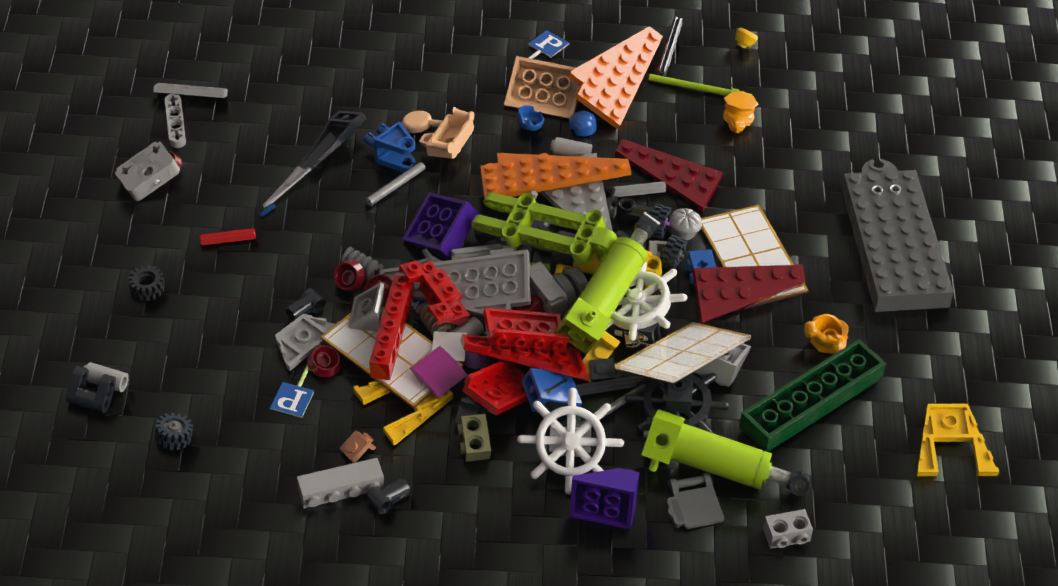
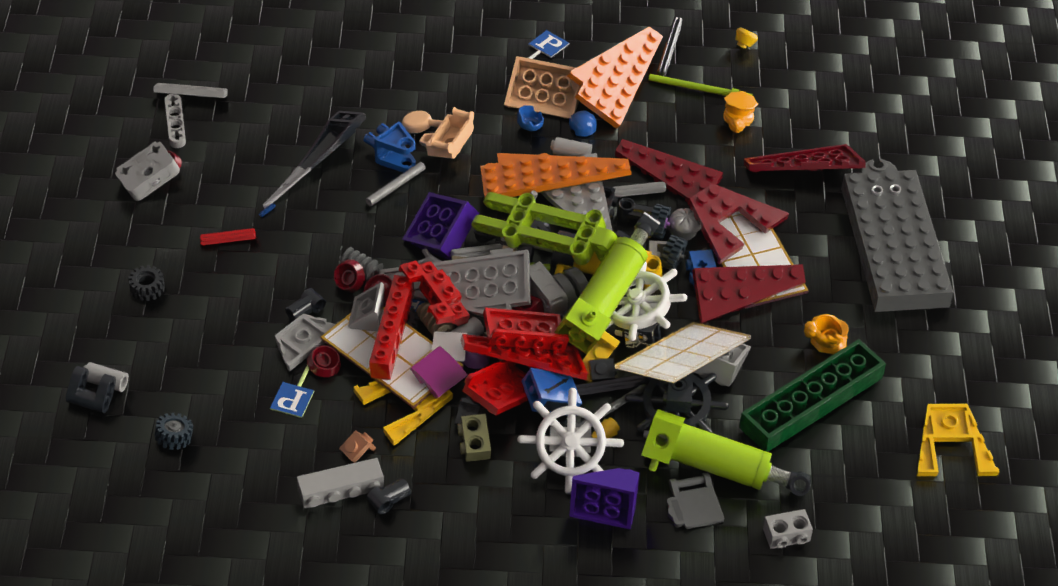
none -> yellow cone [591,417,620,438]
none -> dark red wing [688,184,789,264]
none -> dark red wing [744,144,866,172]

